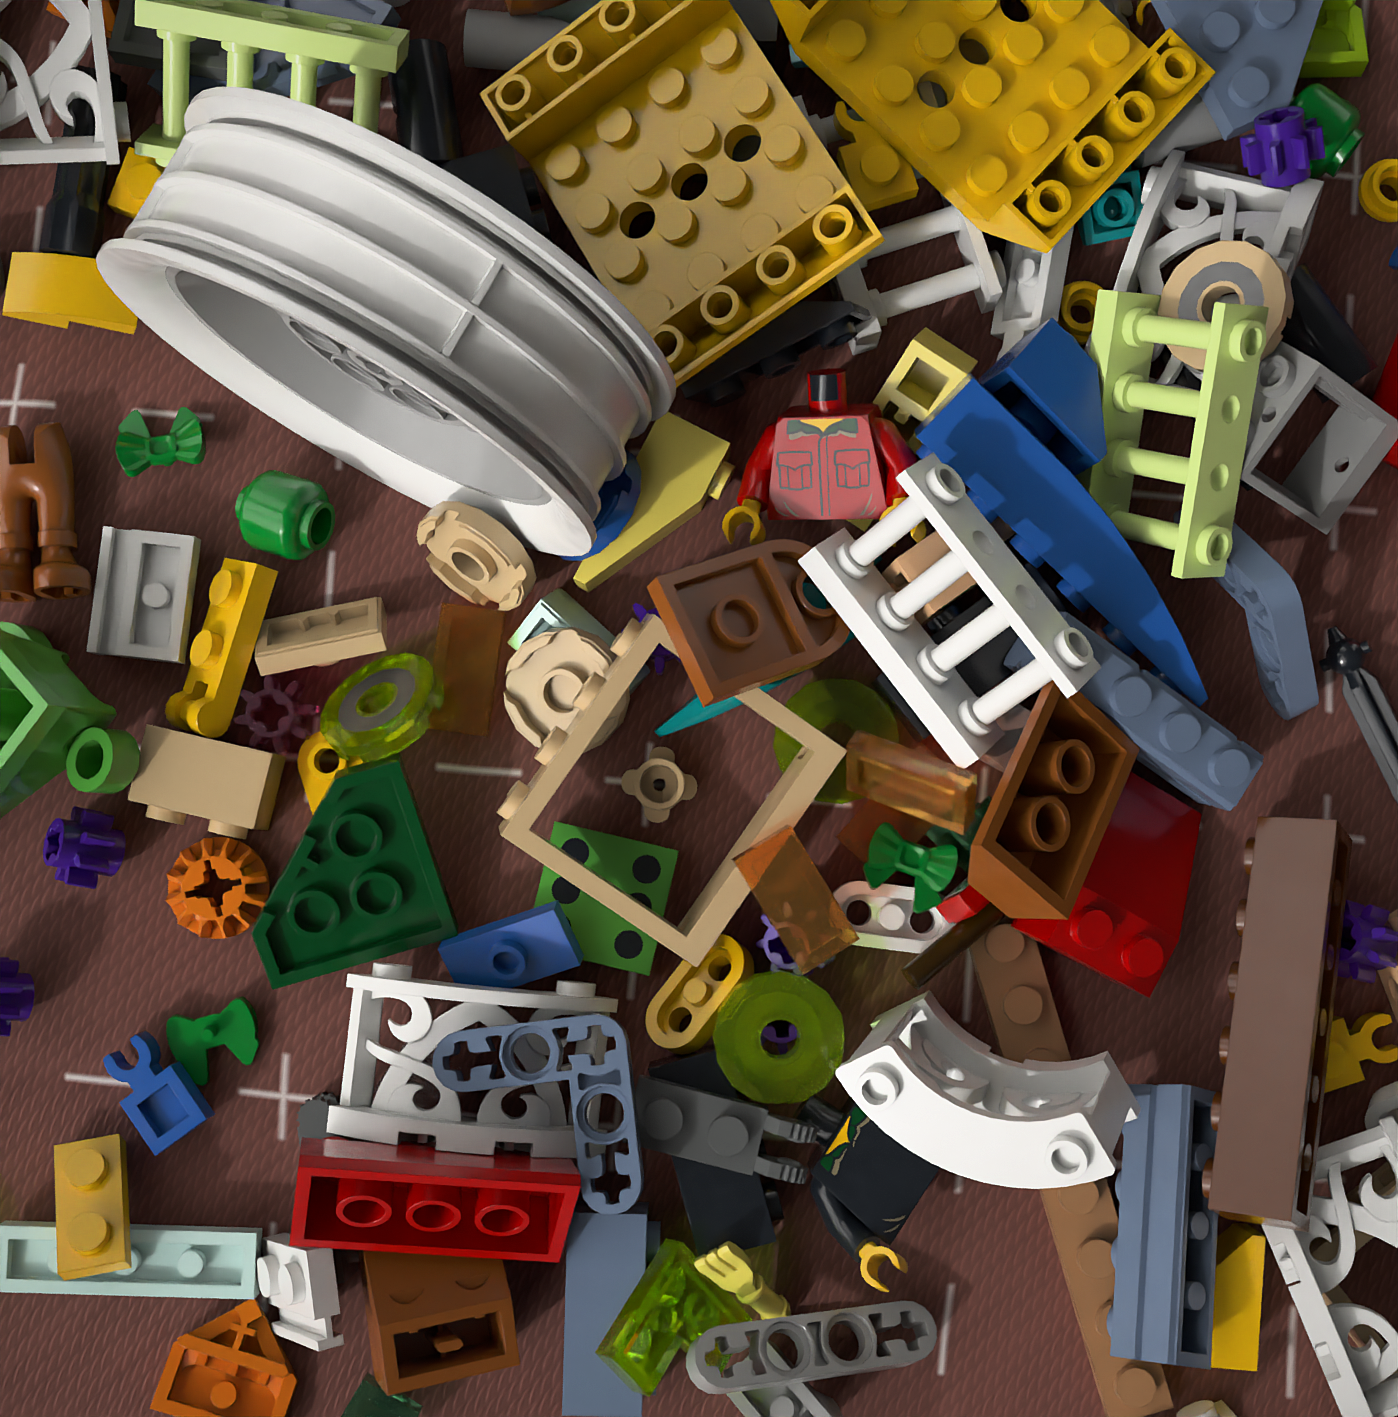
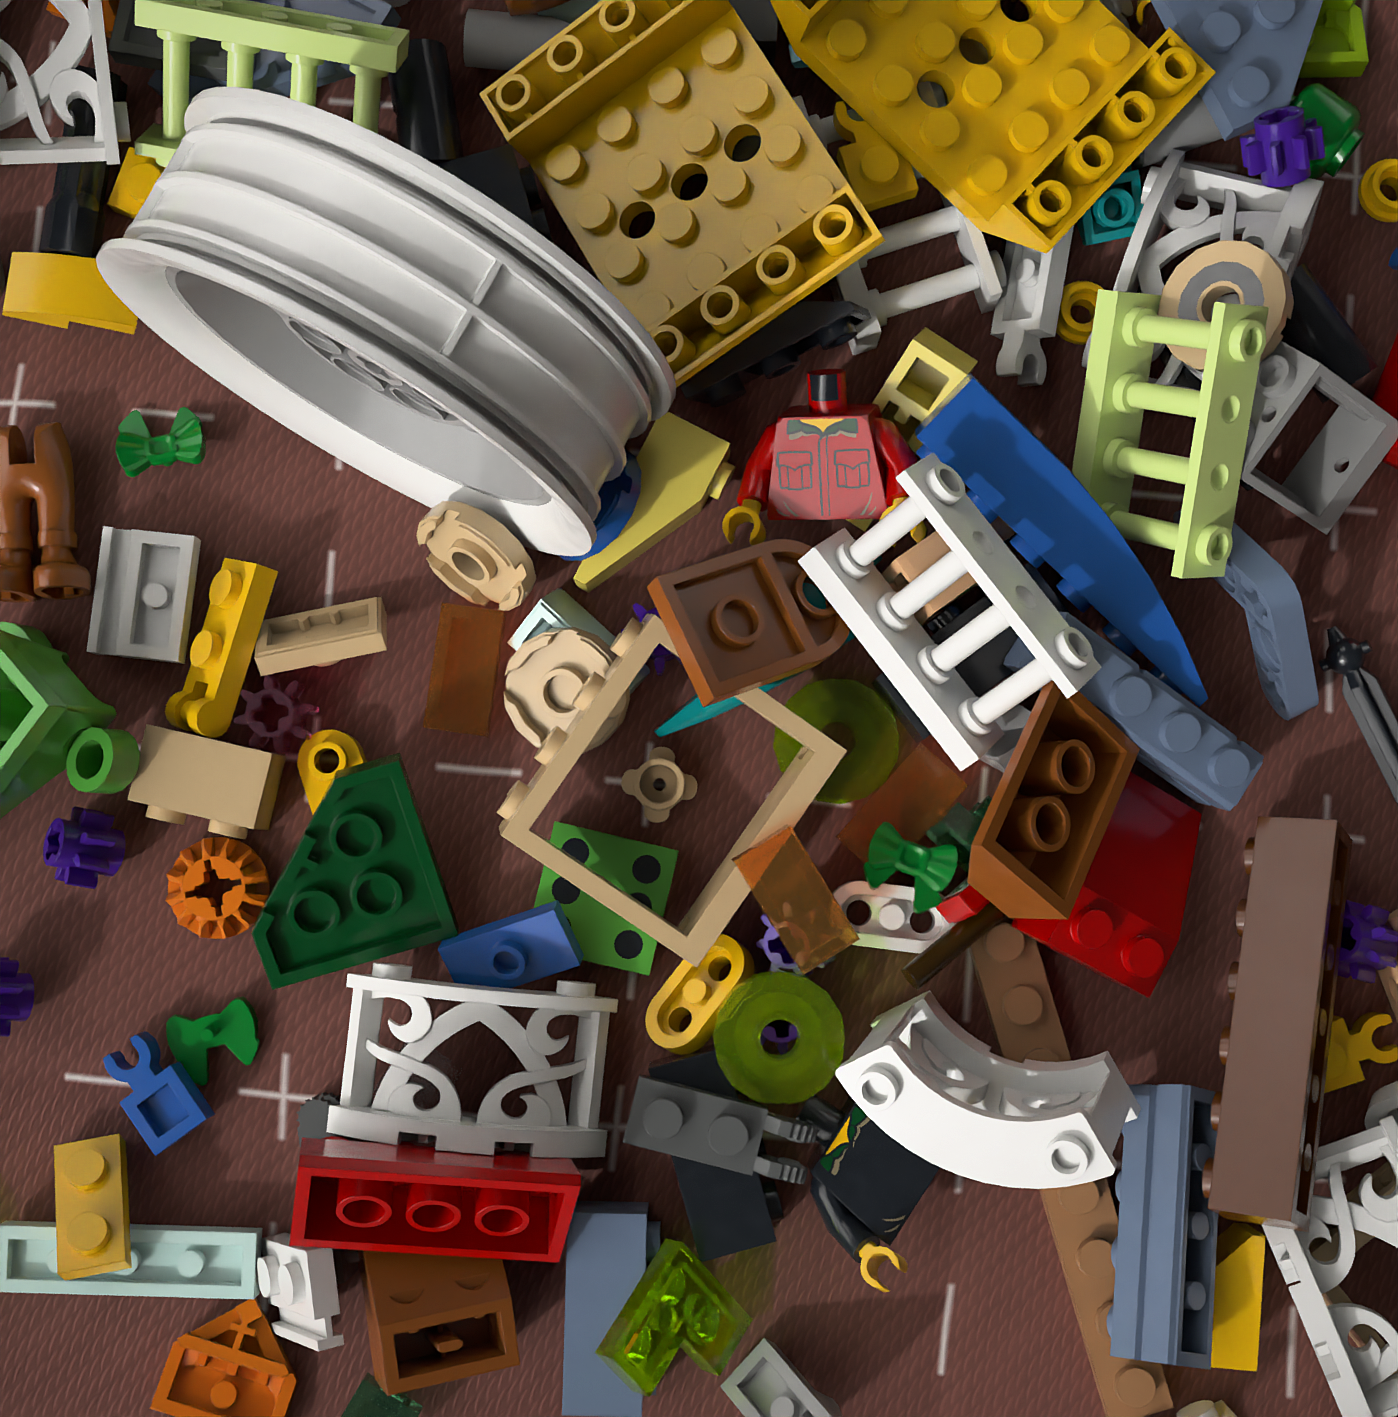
green head [235,470,335,560] -> none
clear neon green tile [320,653,444,762] -> none
sand blue beam [432,1014,644,1215] -> none
light grey beam [686,1301,937,1394] -> none
light yellow piece [694,1241,791,1320] -> none
clear orange tile [846,729,977,835] -> none
blue slope [978,317,1107,476] -> none

